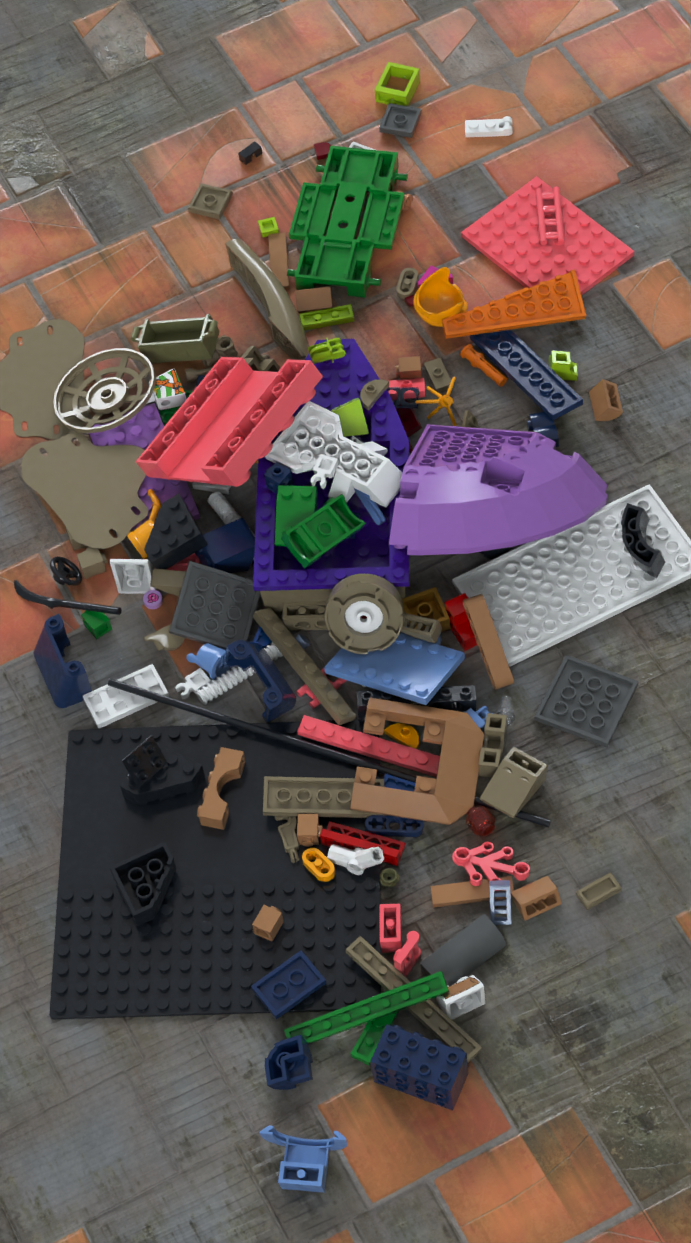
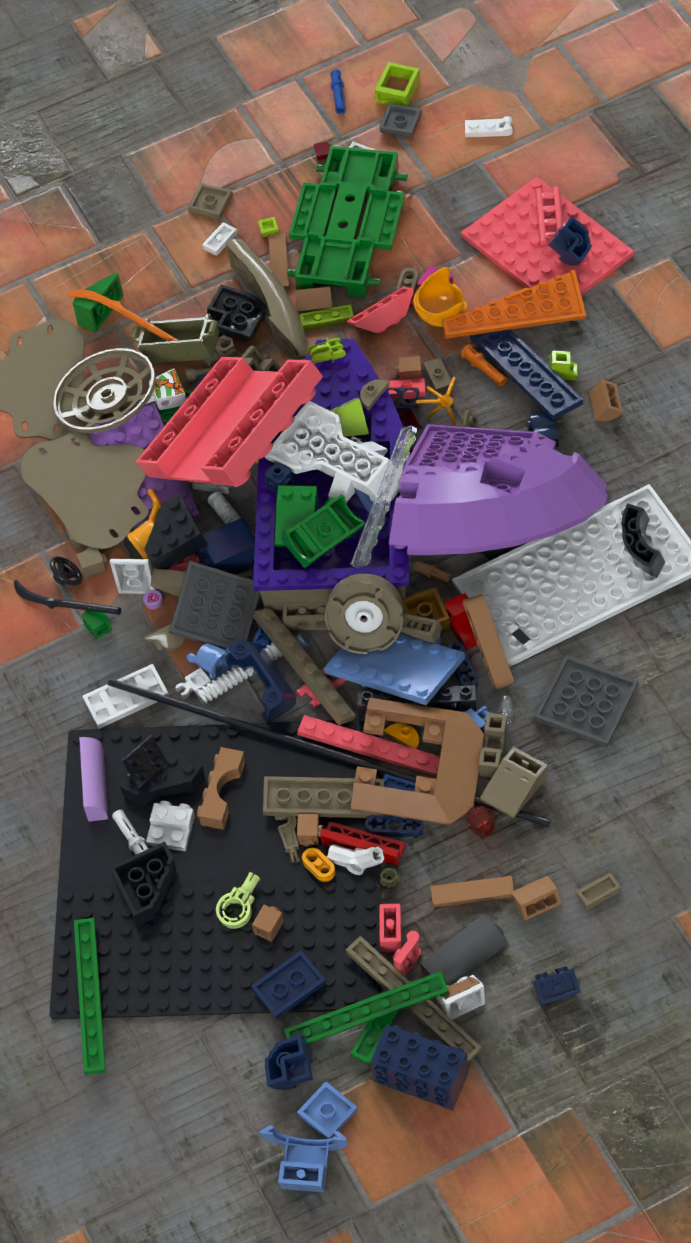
dark blue windscreen [33,614,92,708] -> none
black piece [238,141,262,165] -> none
white plate [311,454,339,489] -> none
coral plant [452,842,530,891] -> none
sand blue slope [489,880,511,925] -> none
none -> orange piece [68,289,178,341]
none -> green slope [72,272,124,333]
none -> green plate [74,918,106,1075]
none -> lavender brick [79,737,108,822]
none -> white pin [112,810,148,855]
none -> white plate [146,801,195,851]
none -> white plate [202,222,238,256]
none -> black slope [207,284,267,341]
none -> yellowish green pin [216,872,260,929]
none -> medium blue plate [297,1081,358,1139]
none -> blue pin [330,69,346,114]
none -> coral wedge [347,286,414,333]
none -> clear plate [351,425,417,568]
none -> medium nougat axle [413,560,451,583]
none -> dark blue beam [447,641,478,690]
none -> sticker [506,623,536,650]
none -> dark blue bracket [531,966,581,1005]
none -> dark blue brick [548,216,592,266]

